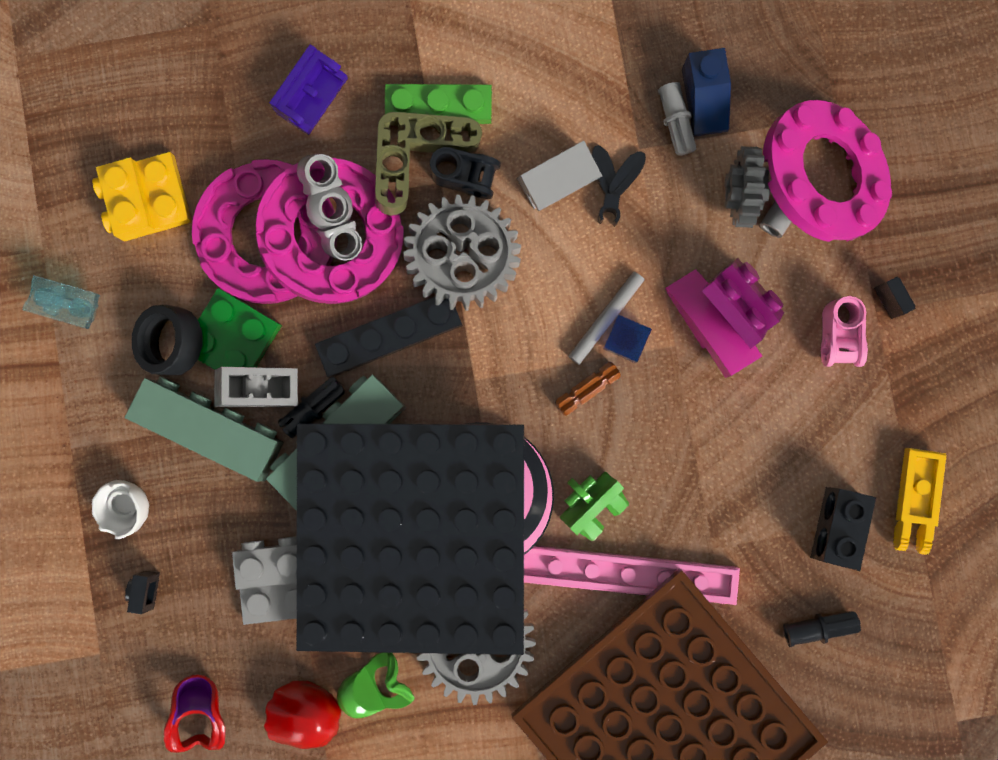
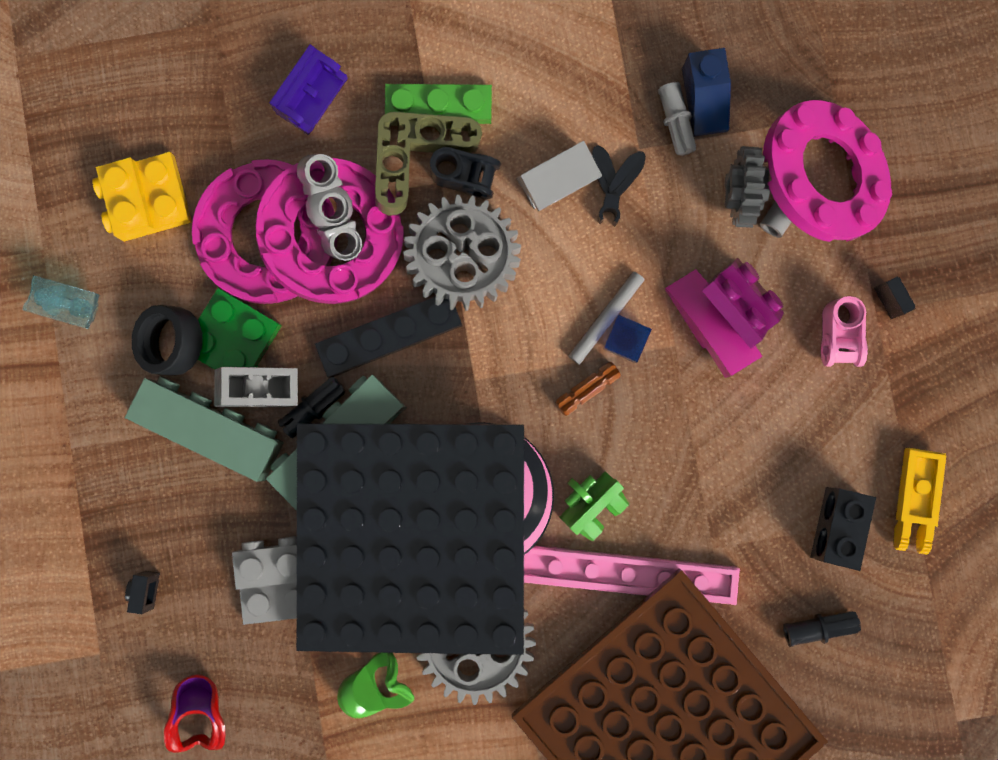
white hair [92,480,149,539] -> none
red hair [264,680,342,749] -> none

